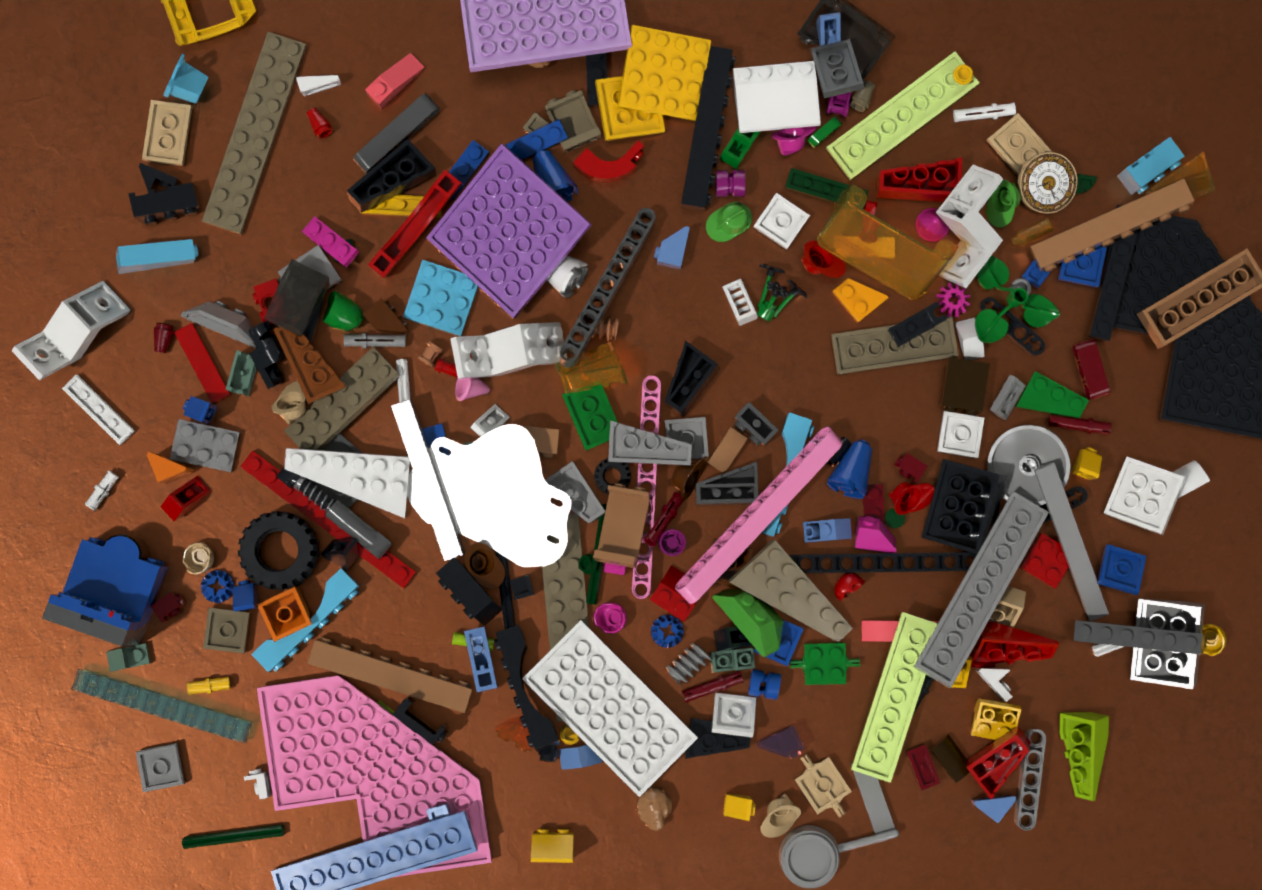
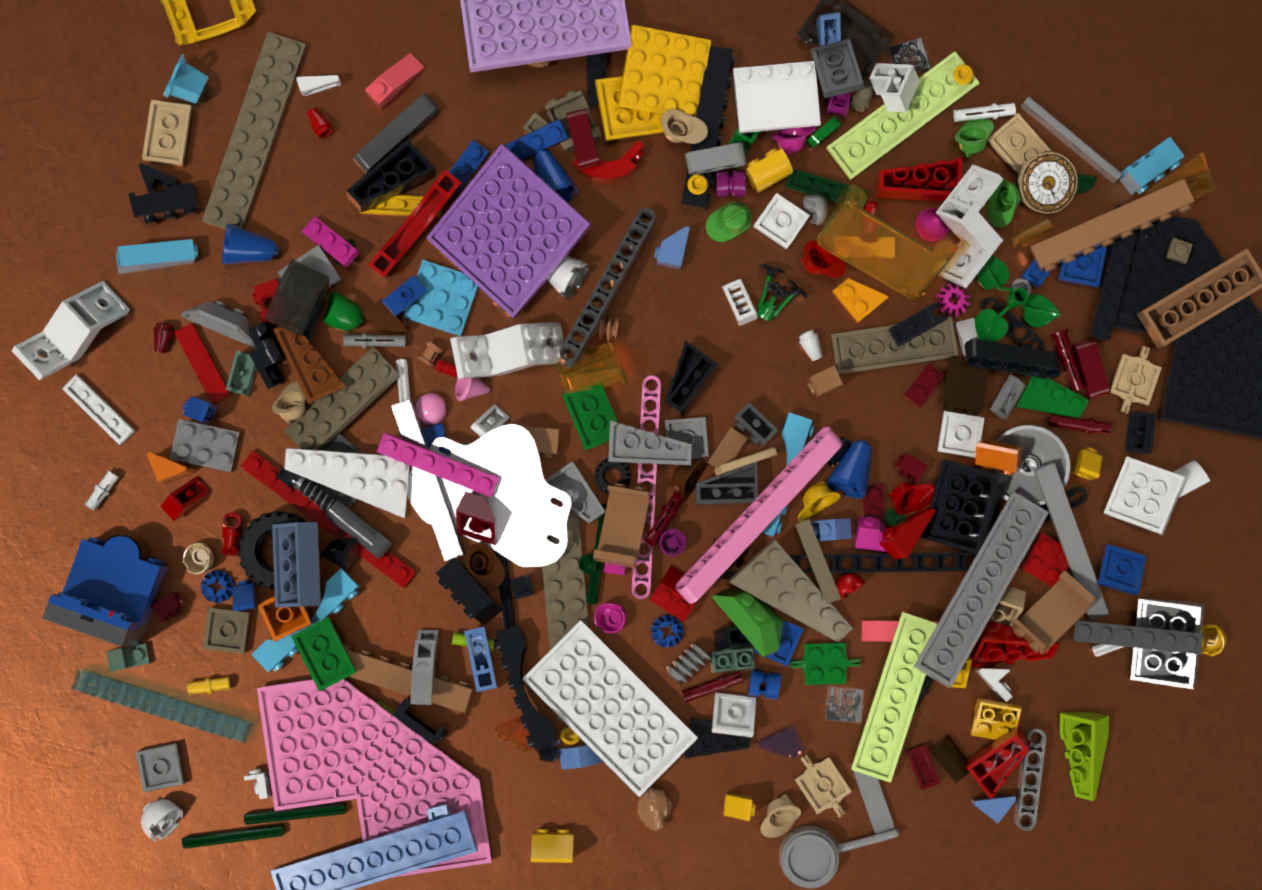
none -> white cylinder [141,799,183,841]
none -> blue cone [221,224,278,264]
none -> red connector [221,512,241,556]
none -> dark green axle [244,803,346,825]
none -> sand blue slope [272,522,321,608]
none -> green plate [291,617,357,692]
none -> dark pink plate [377,432,499,497]
none -> blue plate [382,275,427,317]
none -> light grey slope [410,630,439,705]
none -> bright pink hair [416,393,447,426]
none -> dark red slope [456,491,497,545]
none -> dark red beam [566,108,599,170]
none -> tan piece [661,109,708,144]
none -> light grey beam [685,143,747,175]
none -> yellow plate [687,174,708,195]
none -> tan tile [714,447,777,476]
none -> yellow brick [746,148,793,193]
none -> dark tan sticker [795,519,841,604]
none -> yellow piece [797,482,840,522]
none -> white cone [798,330,823,361]
none -> light grey hair [803,194,829,226]
none -> medium nougat slope [807,365,843,397]
none -> clear piece [824,686,865,723]
none -> white brick [869,63,920,112]
none -> red slope [879,508,936,560]
none -> piece [887,37,931,73]
none -> dark red plate [904,363,945,408]
none -> bright green piece [954,119,994,157]
none -> black beam [964,339,1061,379]
none -> orange slope [975,439,1023,475]
none -> medium nougat panel [1012,571,1096,655]
none -> light grey tile [1020,97,1122,184]
none -> dark red pin [1050,329,1085,391]
none -> tan plate [1110,346,1162,414]
none -> black hinge [1125,411,1156,455]
none -> dark tan plate [1165,238,1193,264]

